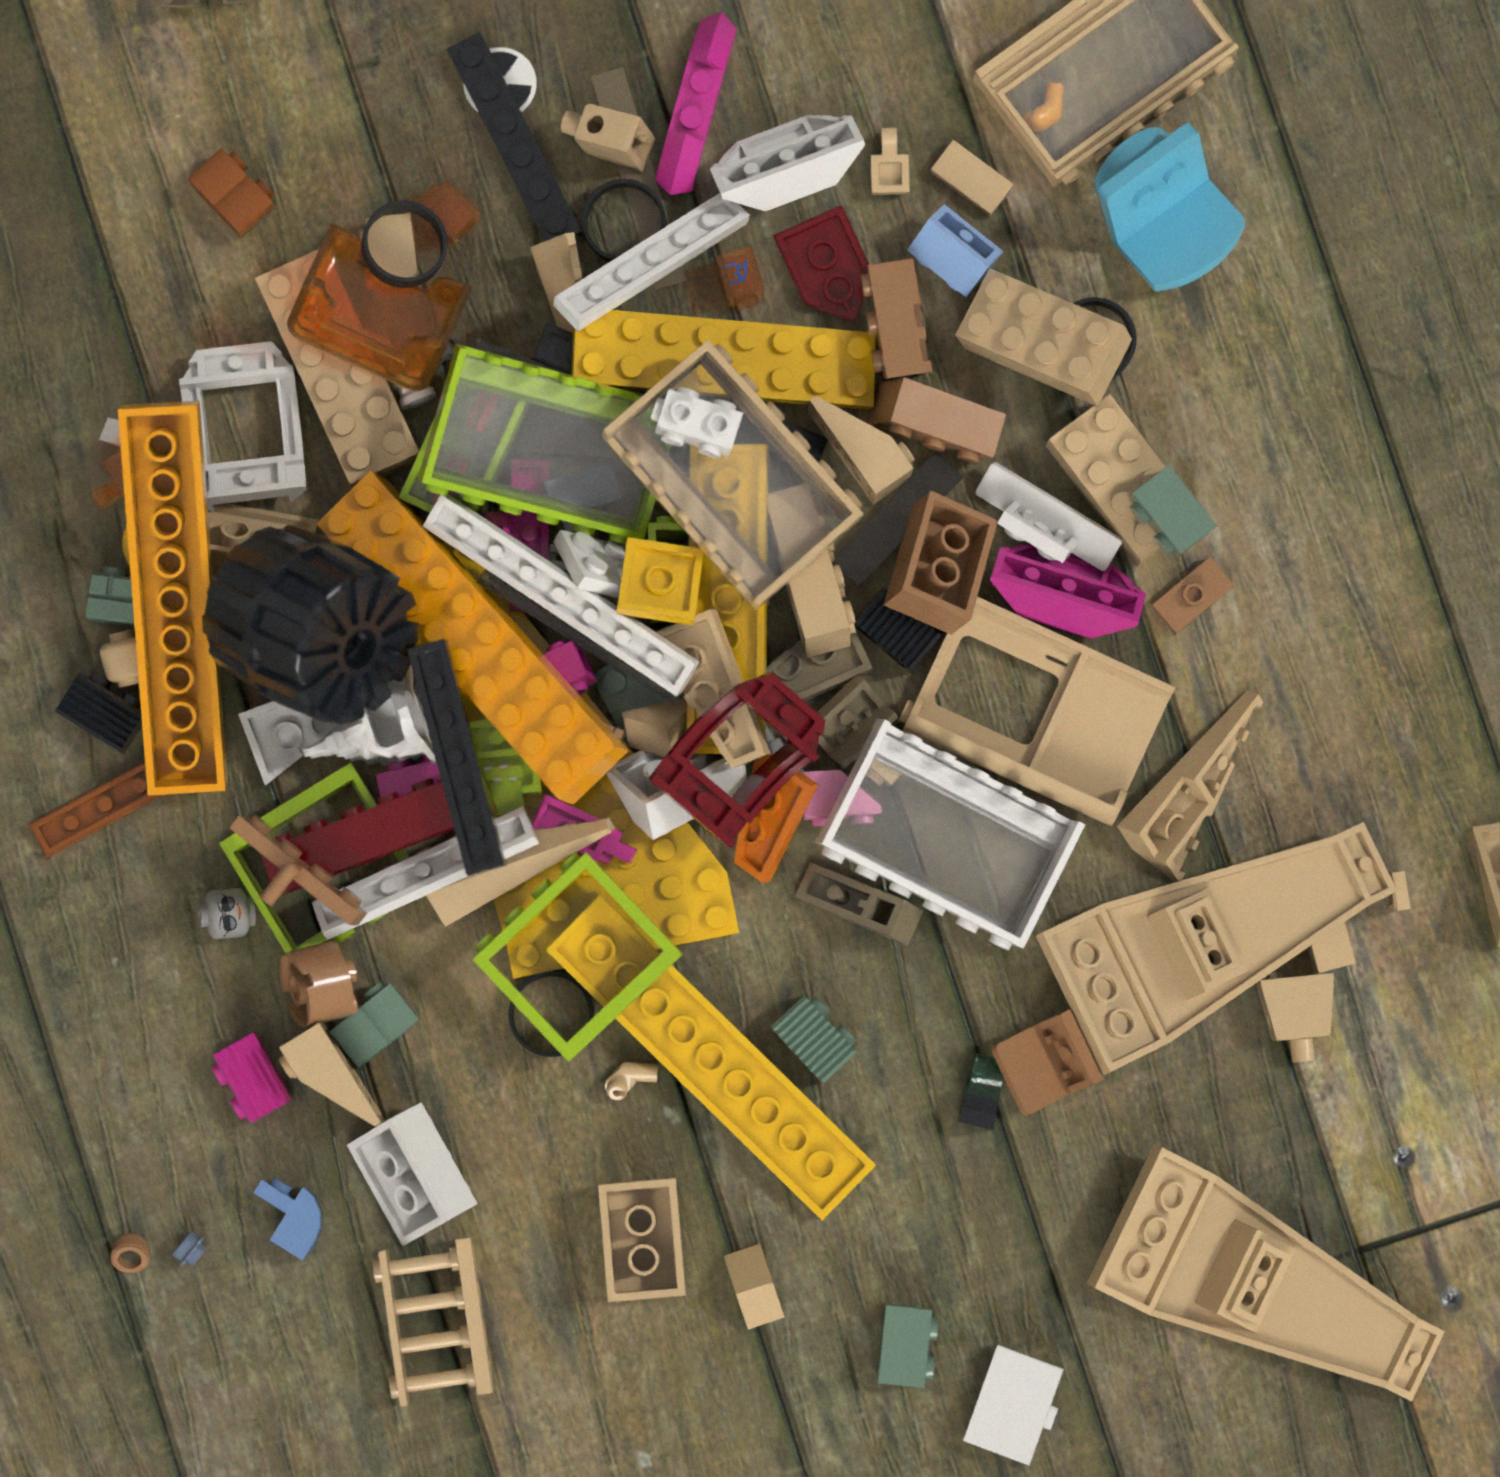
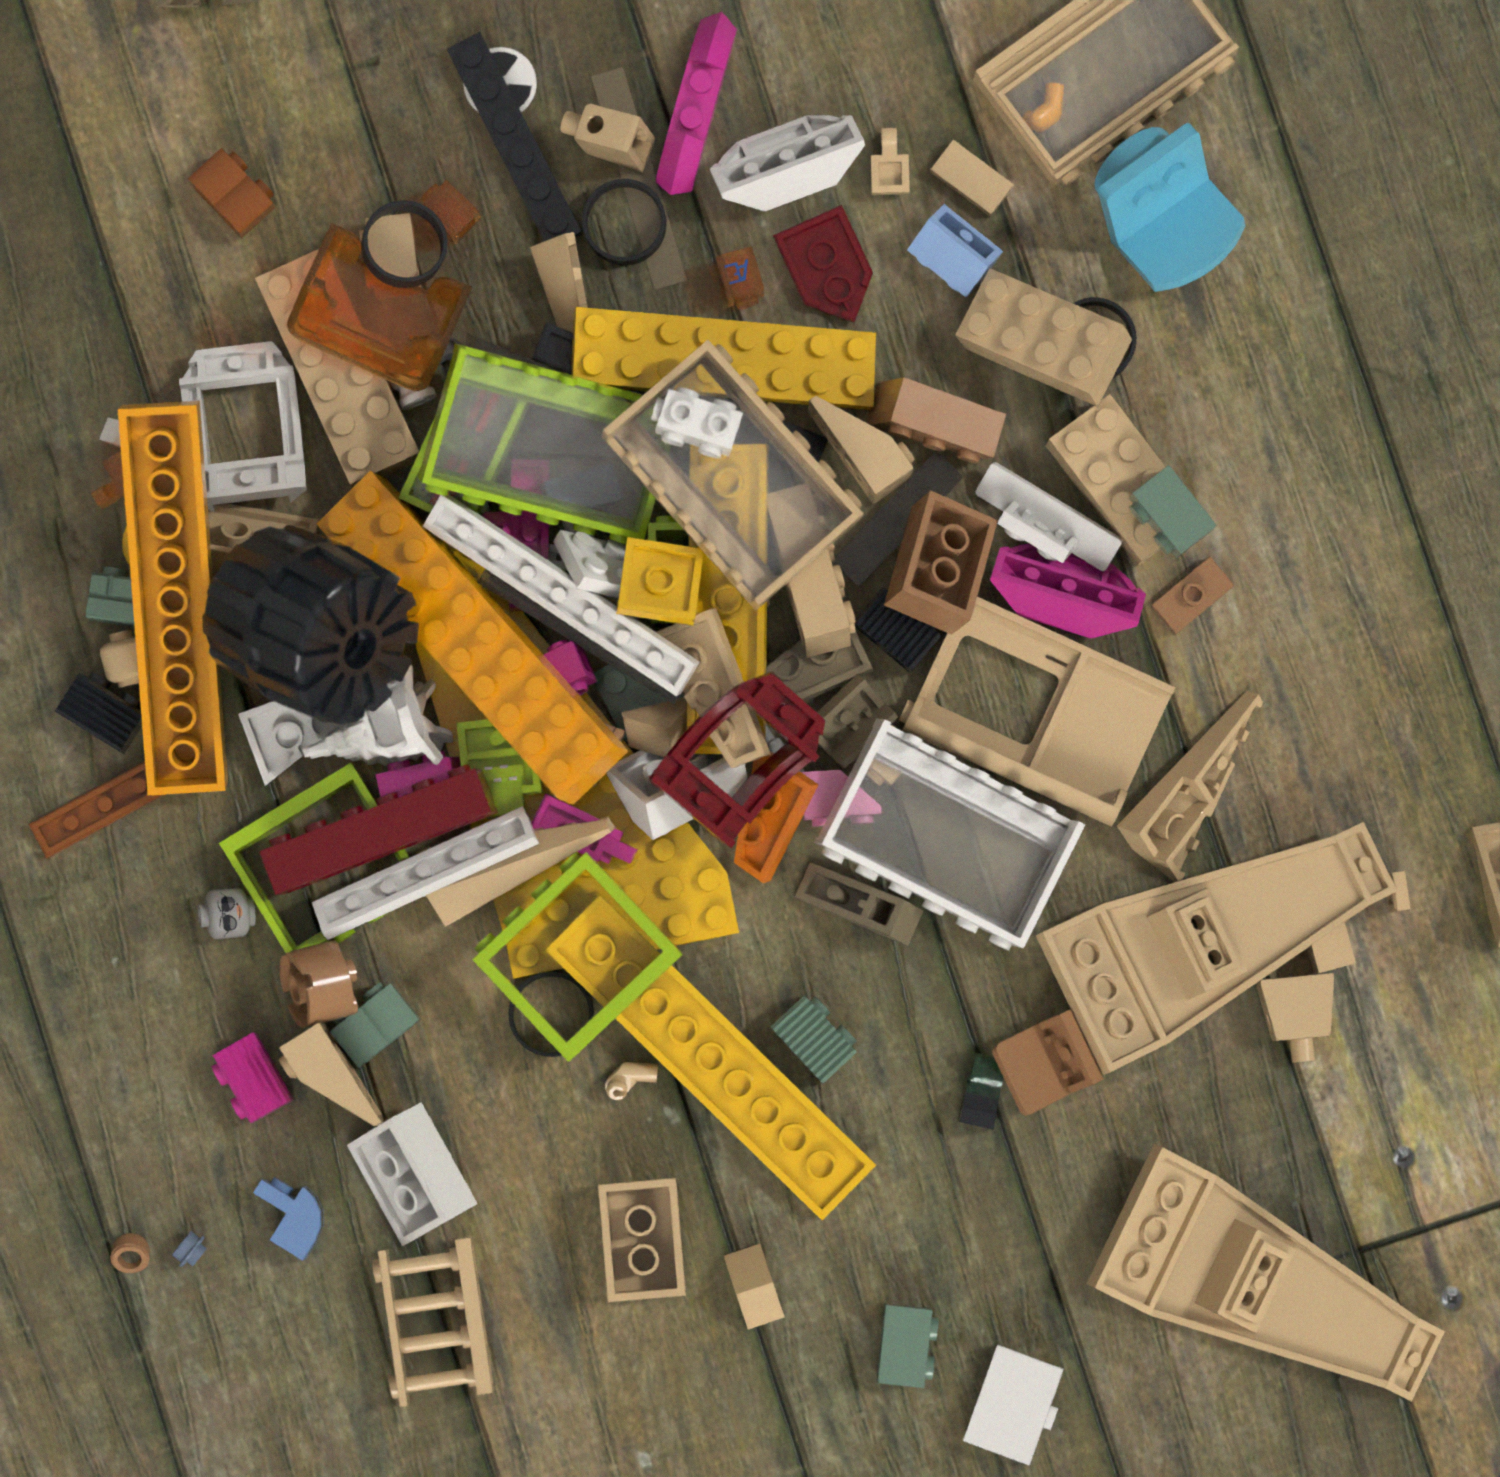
medium nougat plate [230,815,367,925] -> none
black plate [407,639,507,876] -> none
white plate [553,193,750,331] -> none
medium nougat wedge [860,258,933,379] -> none

